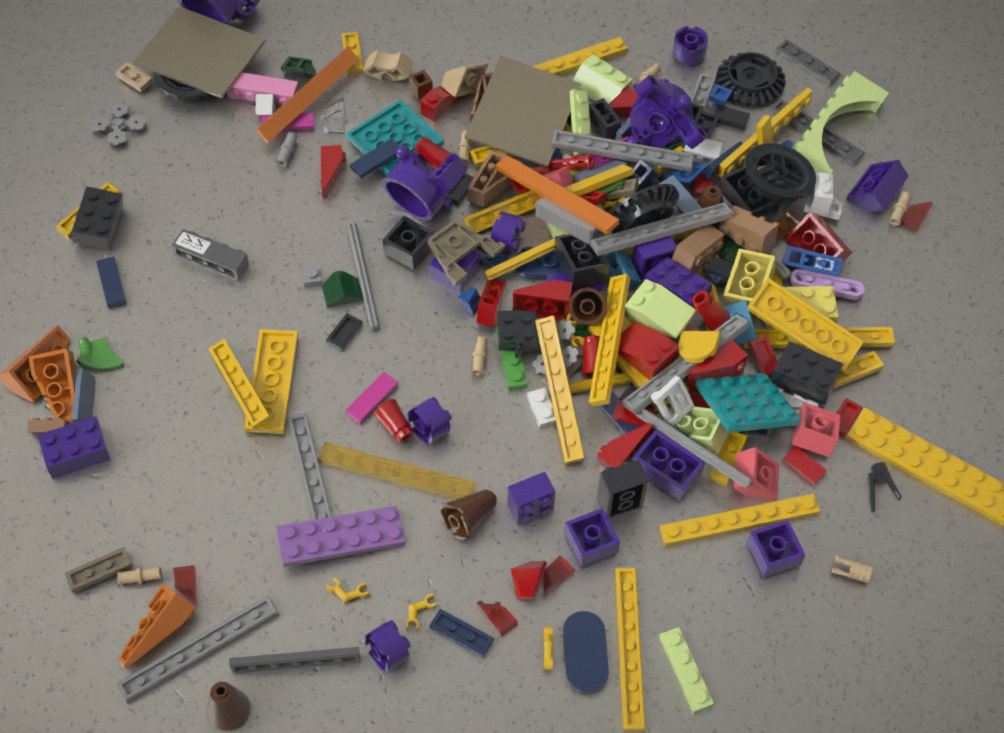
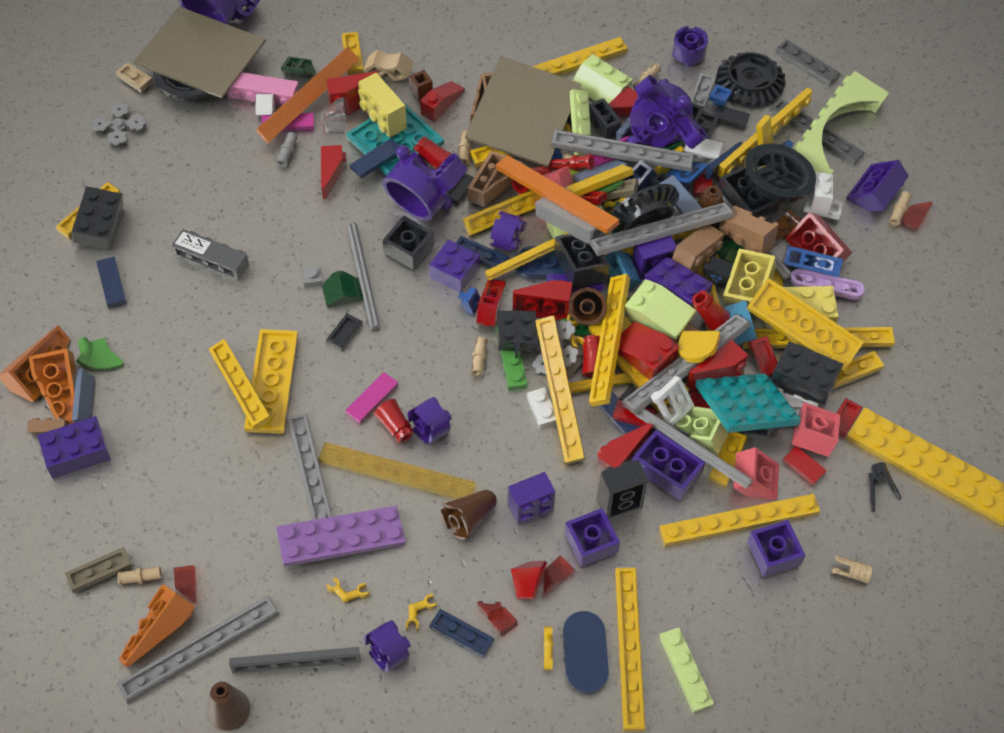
dark tan wing [427,220,505,286] -> none
tan slope [441,62,488,97] -> none
none -> red slope [326,71,378,118]
none -> light yellow brick [358,73,407,138]

